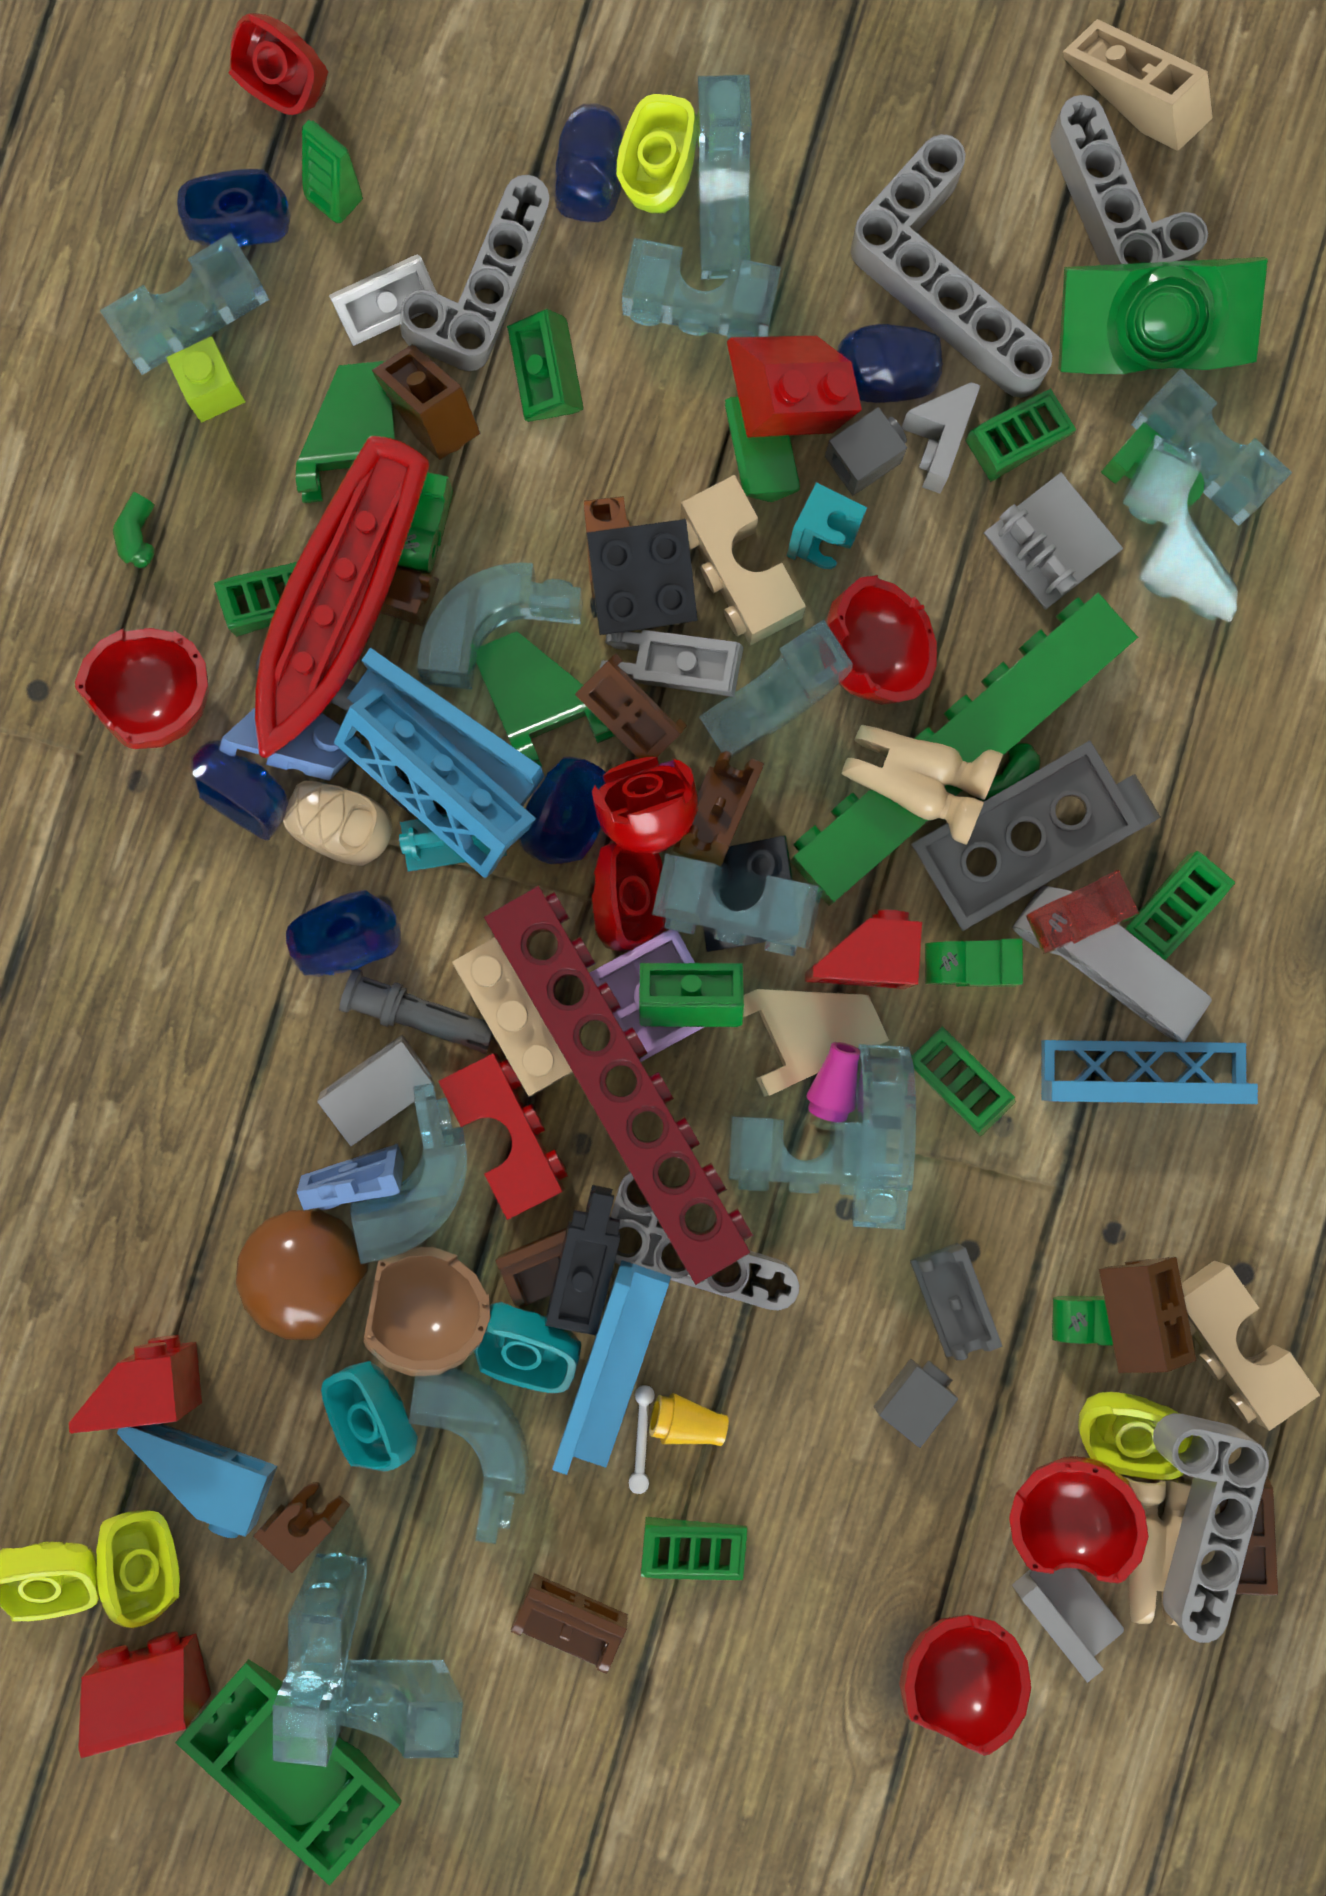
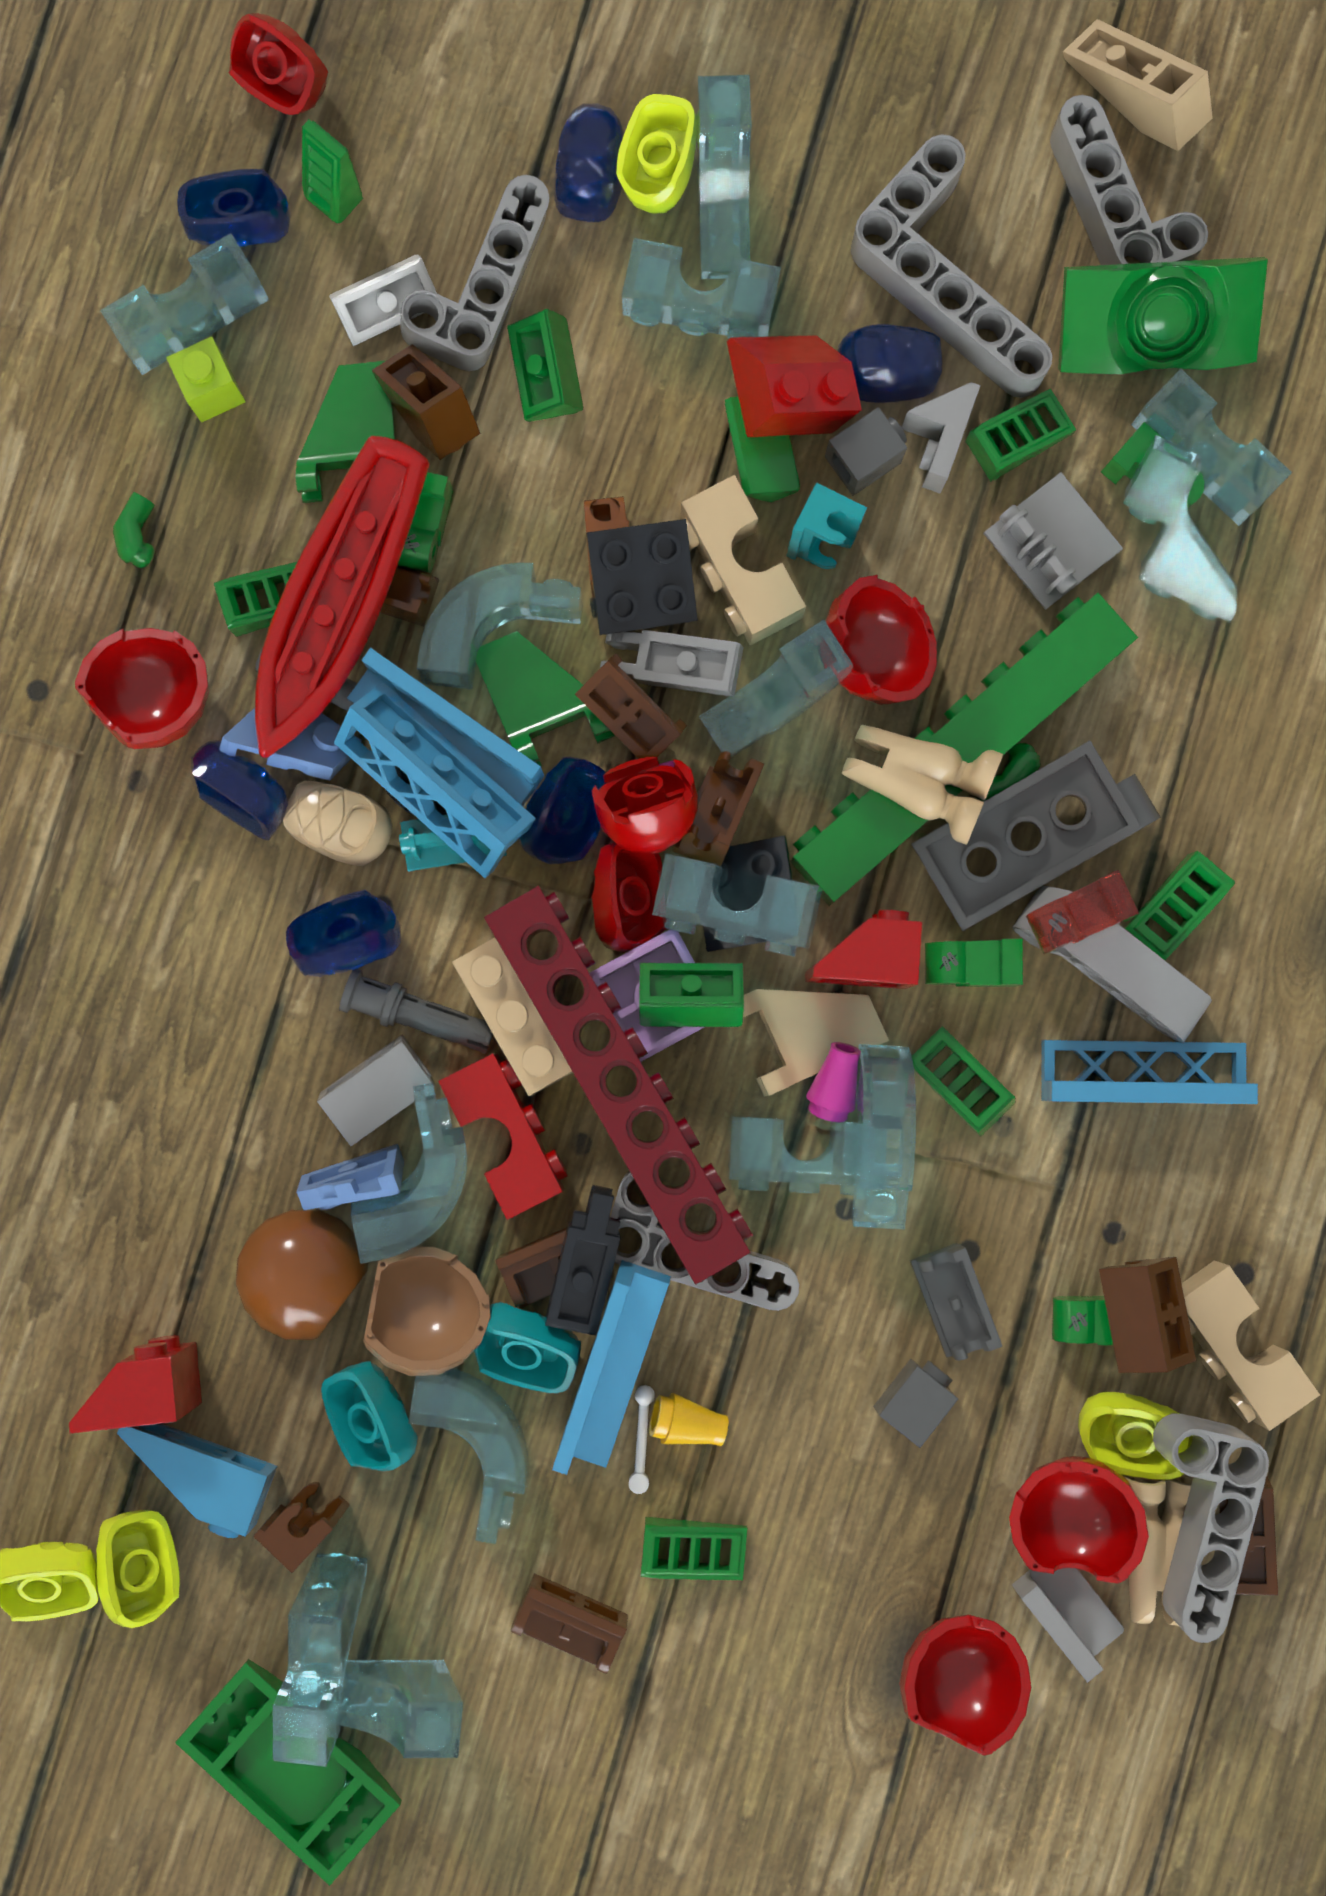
red slope [78,1631,212,1759] -> none

